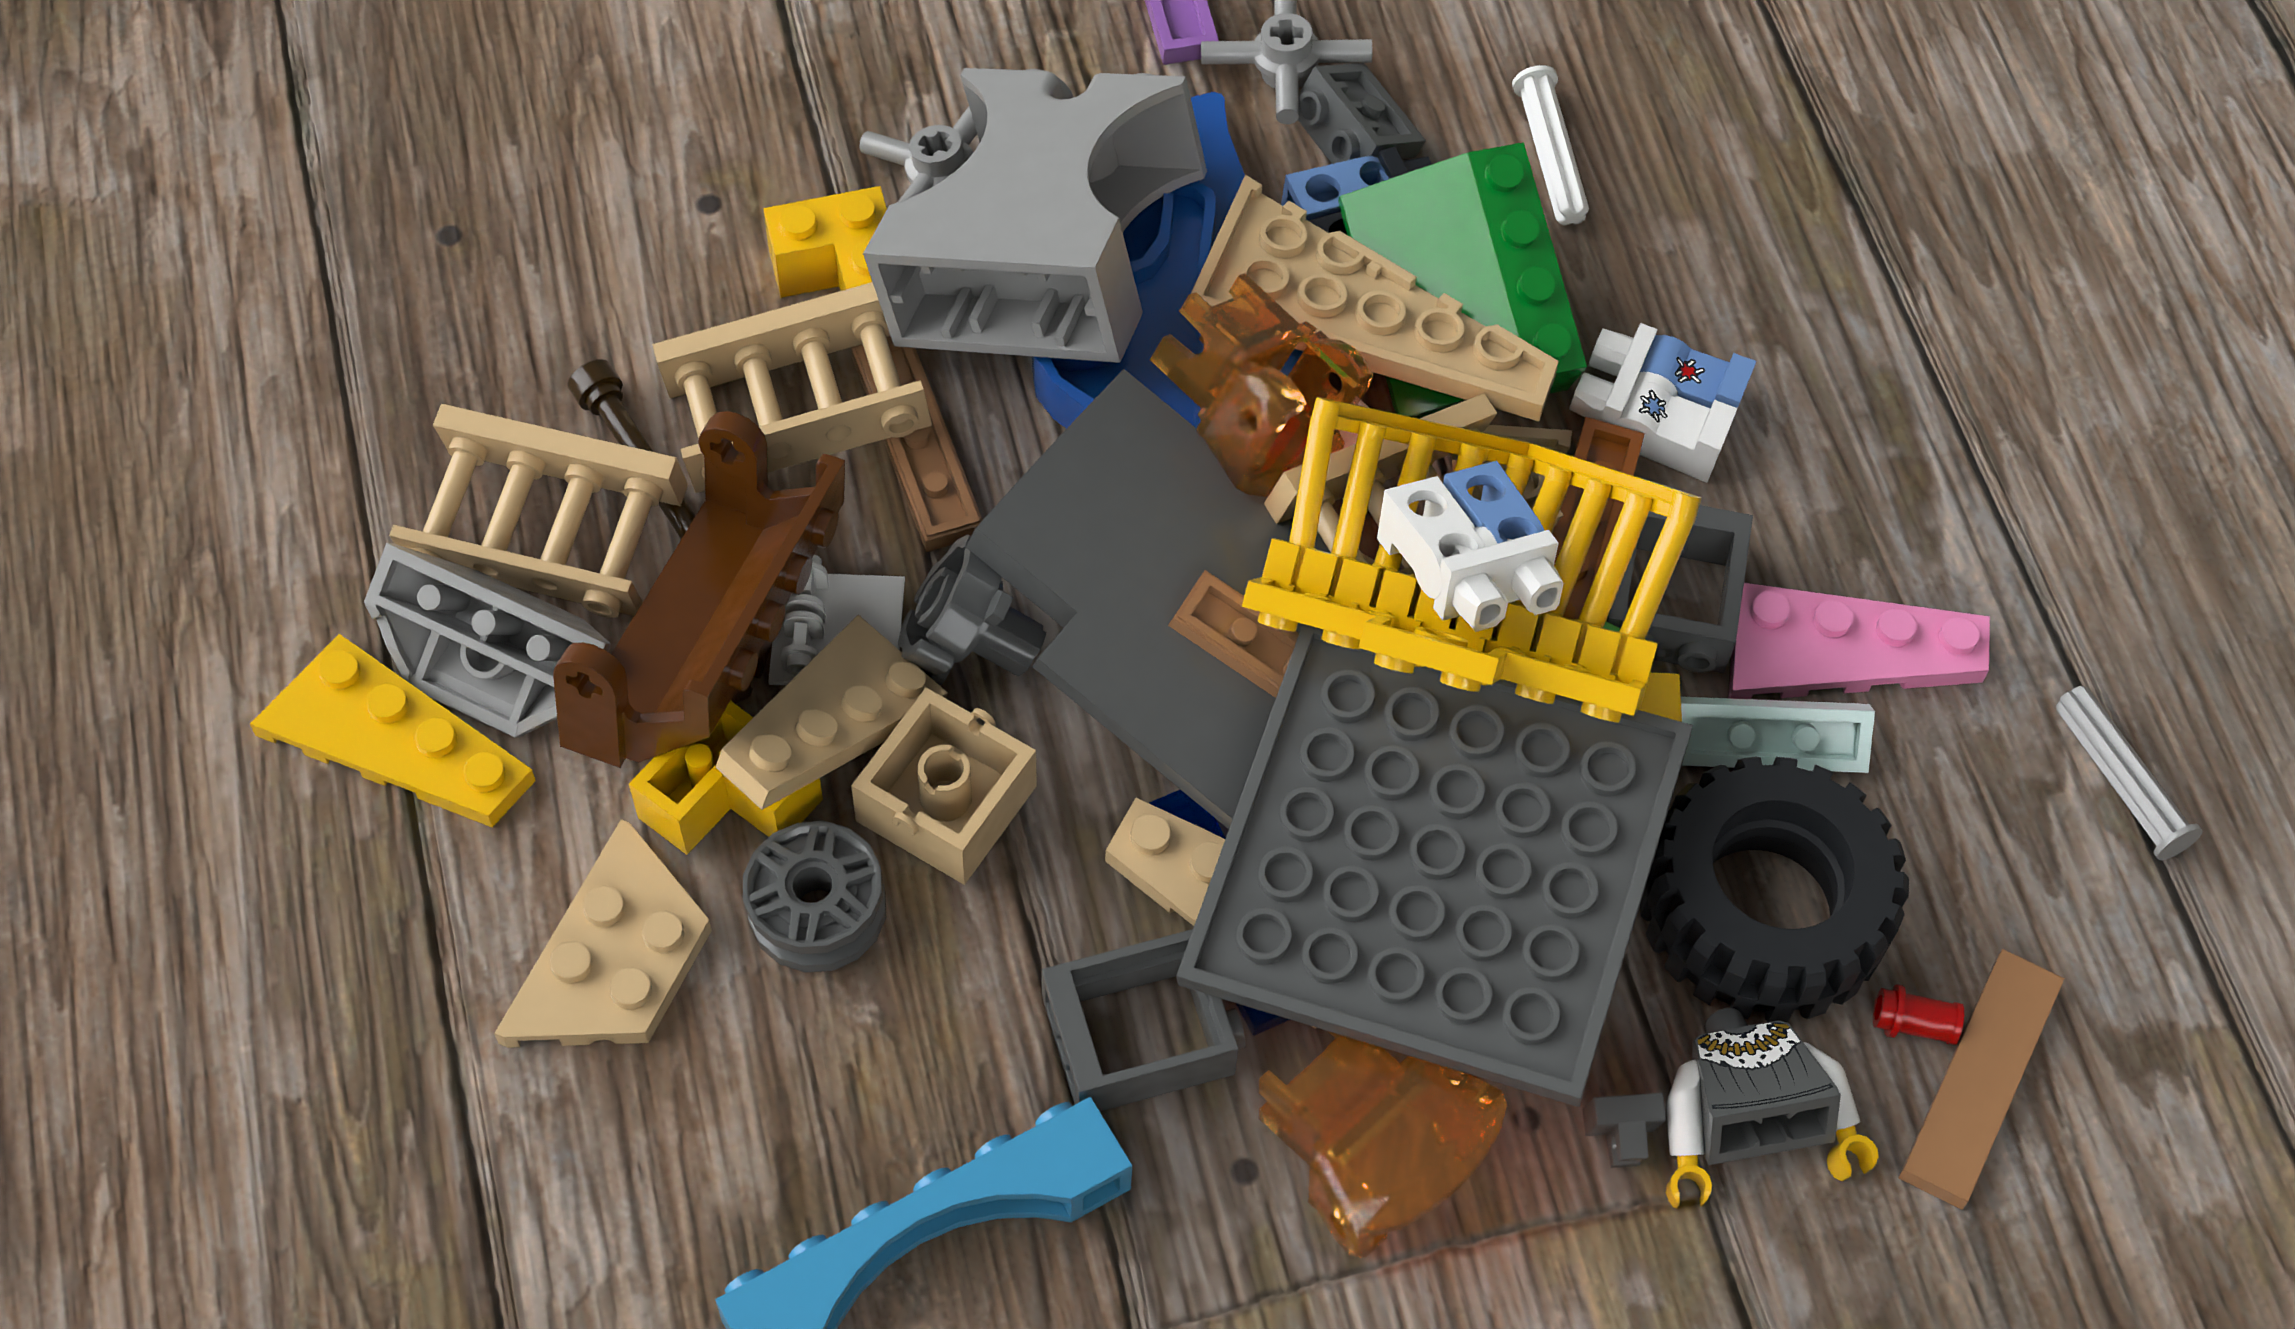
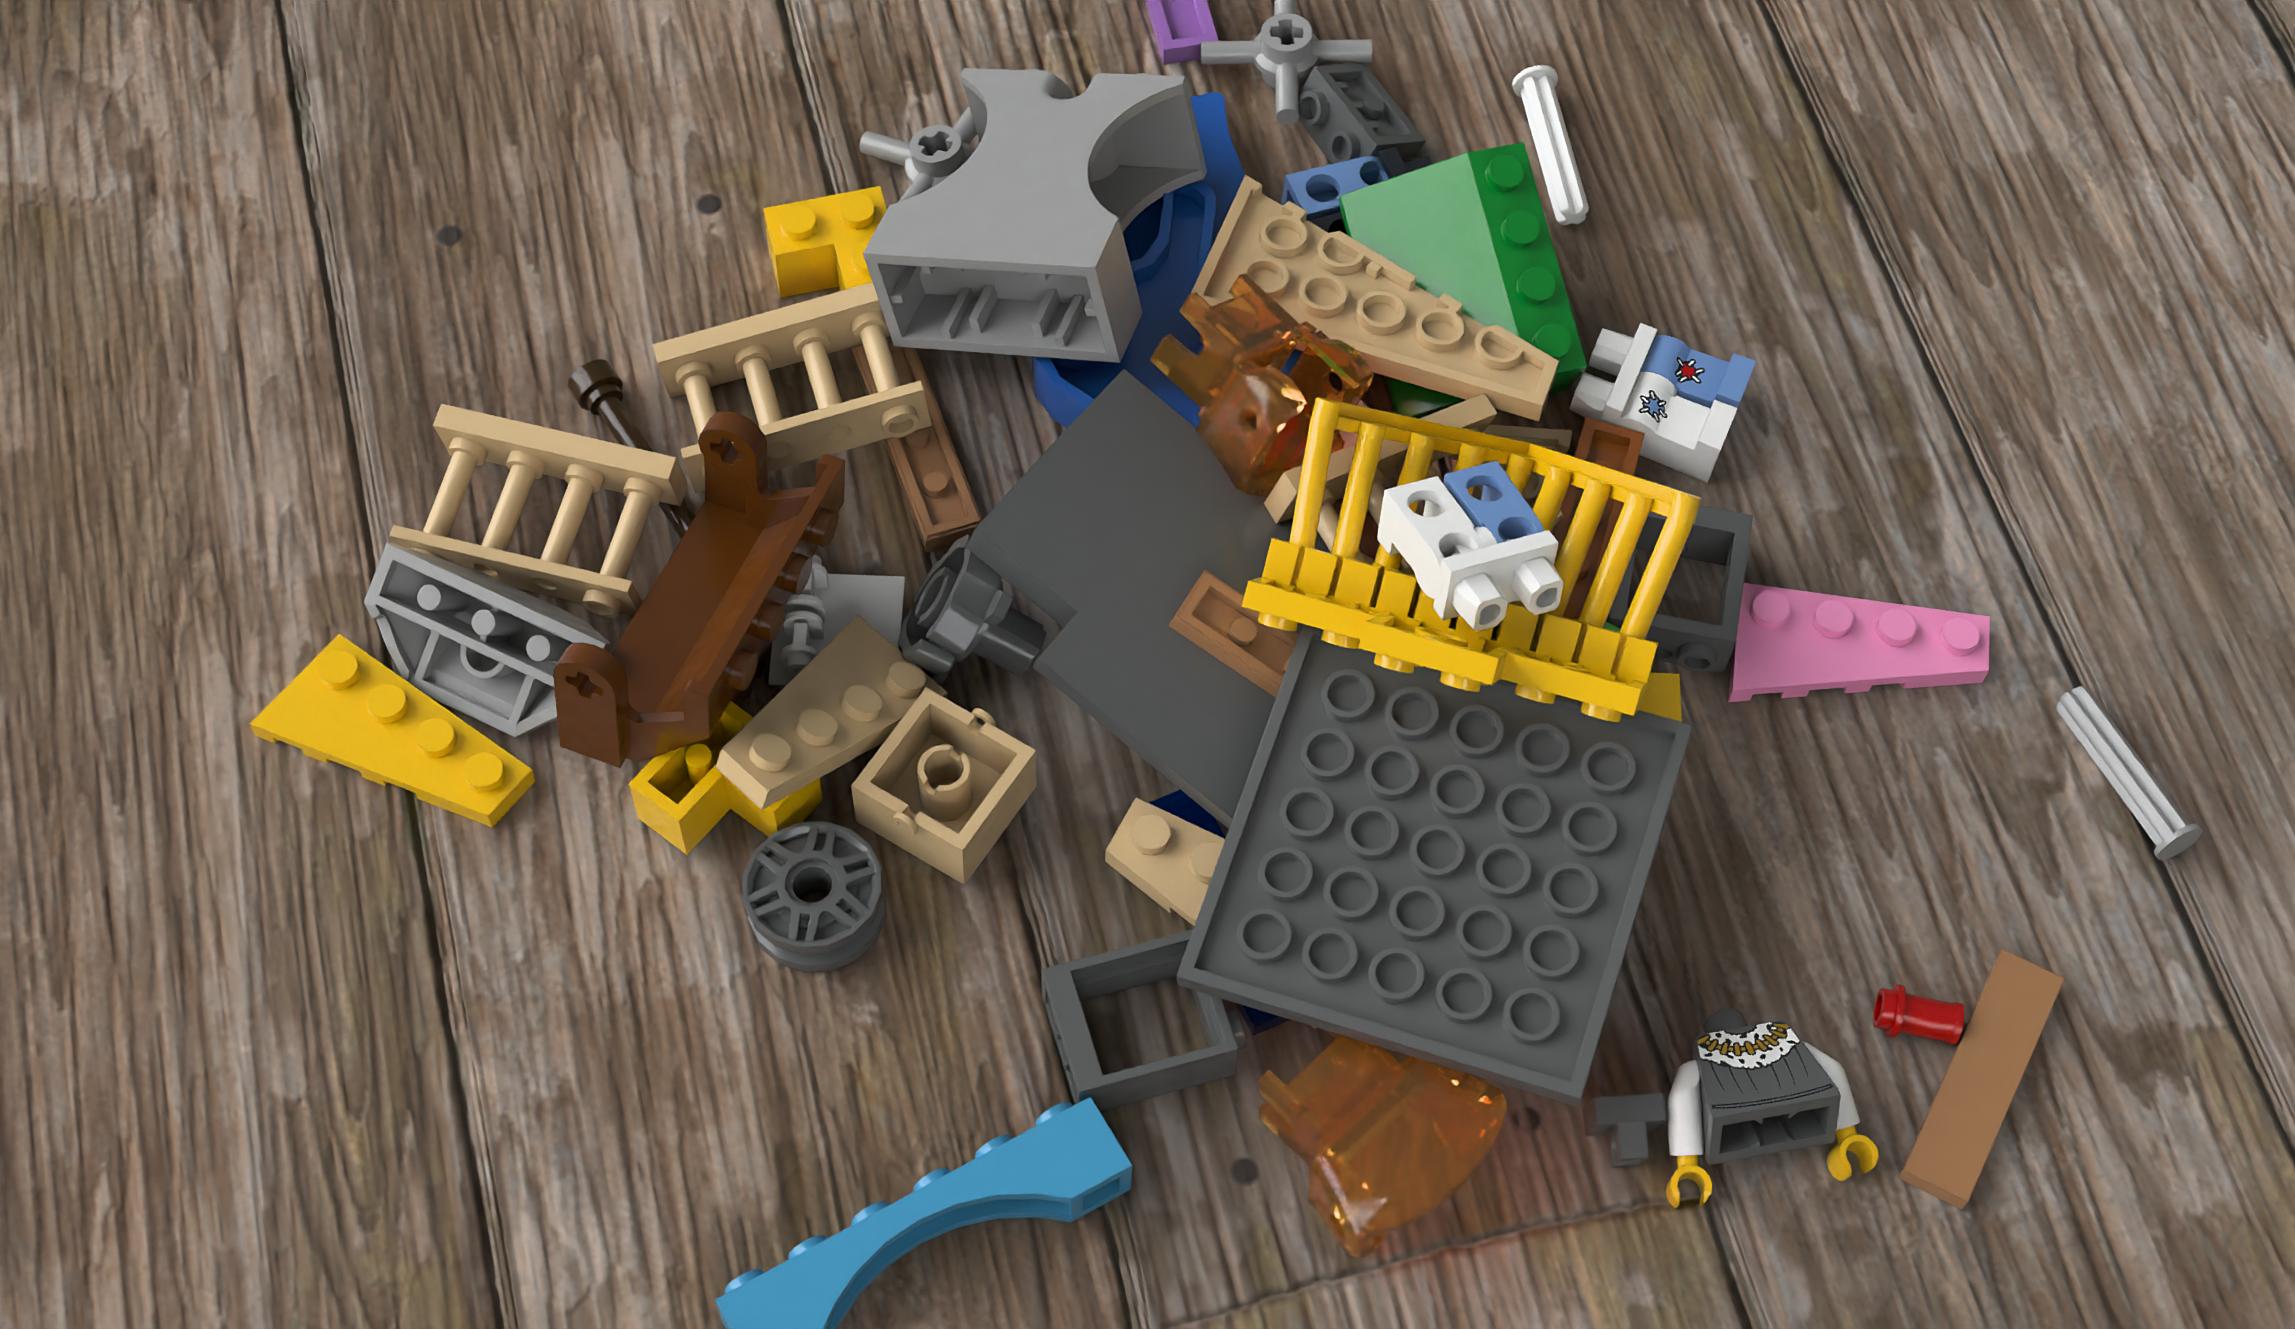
tan wing [494,819,712,1048] -> none
black tyre [1640,756,1909,1022] -> none
light aqua plate [1681,697,1875,773] -> none

